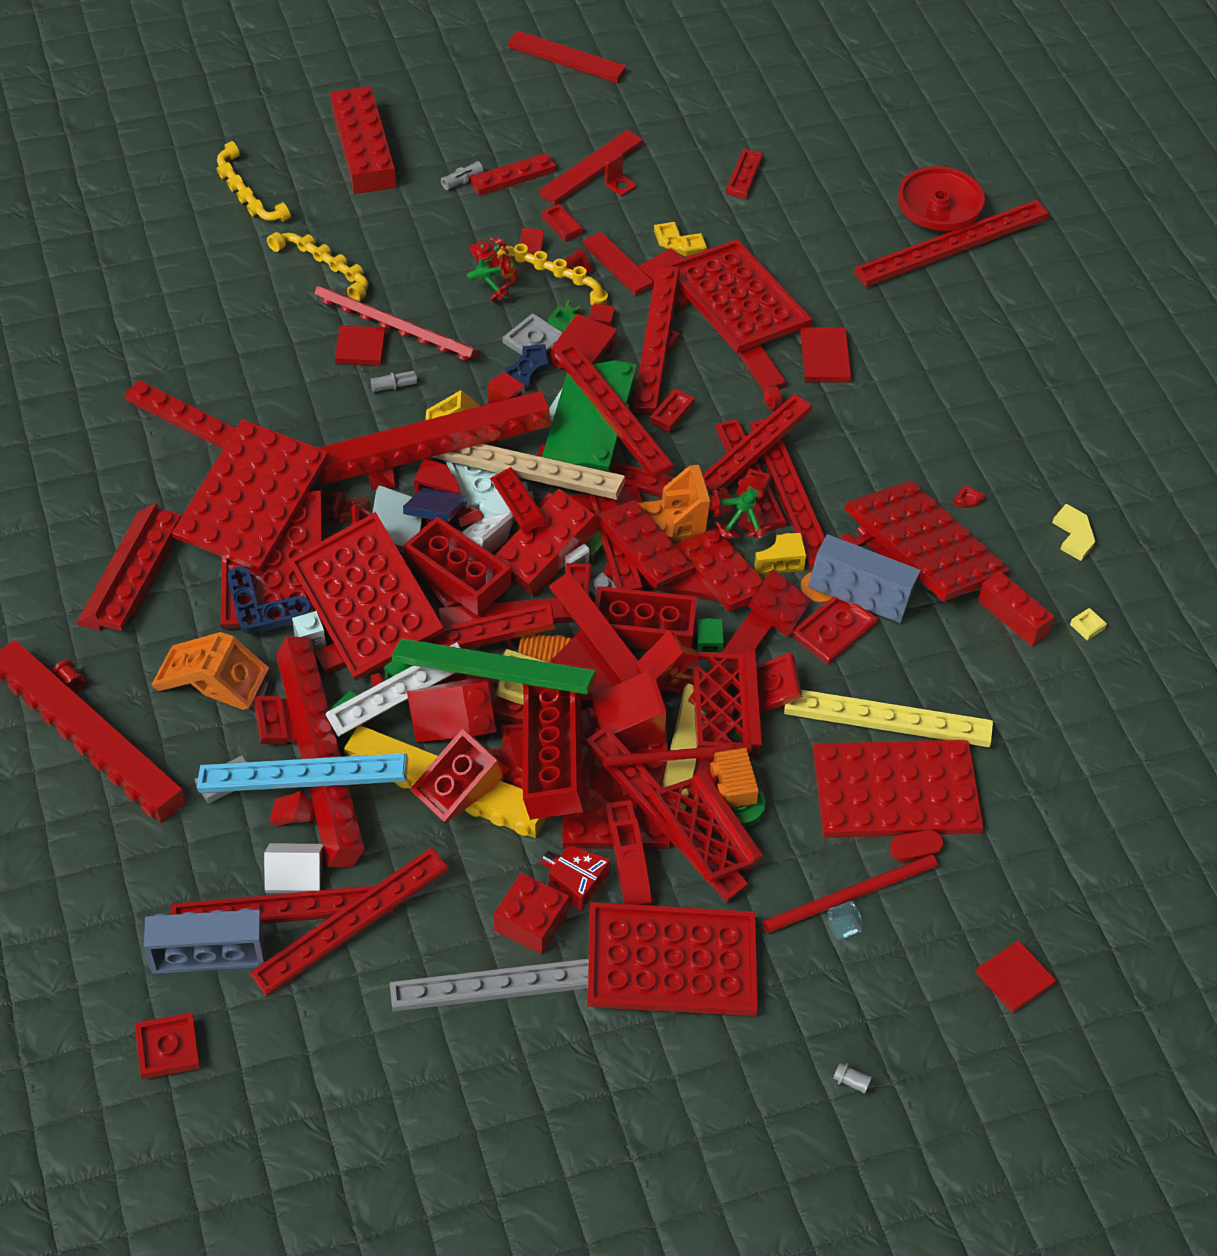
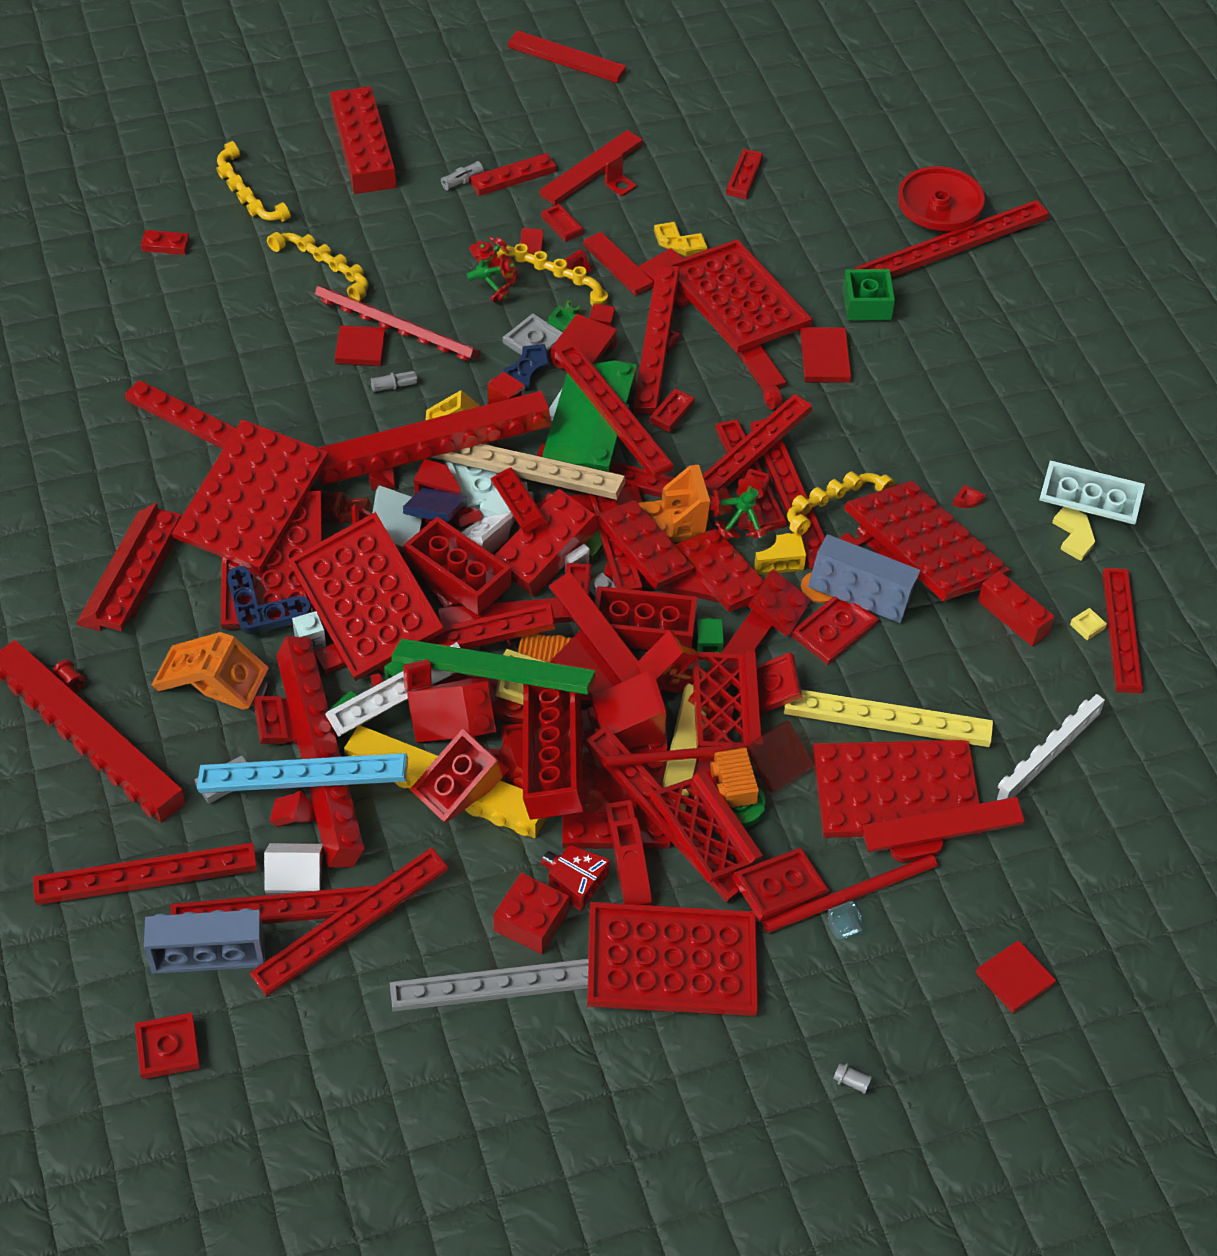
none -> red plate [33,843,257,905]
none -> red plate [141,230,190,255]
none -> red tile [403,659,432,691]
none -> red tile [732,847,829,921]
none -> clear red tile [745,720,814,792]
none -> yellow bar [787,471,895,536]
none -> green brick [842,269,895,320]
none -> red tile [861,797,1024,853]
none -> white plate [997,694,1105,800]
none -> light aqua slope [1039,461,1145,524]
none -> red tile [1102,568,1143,693]

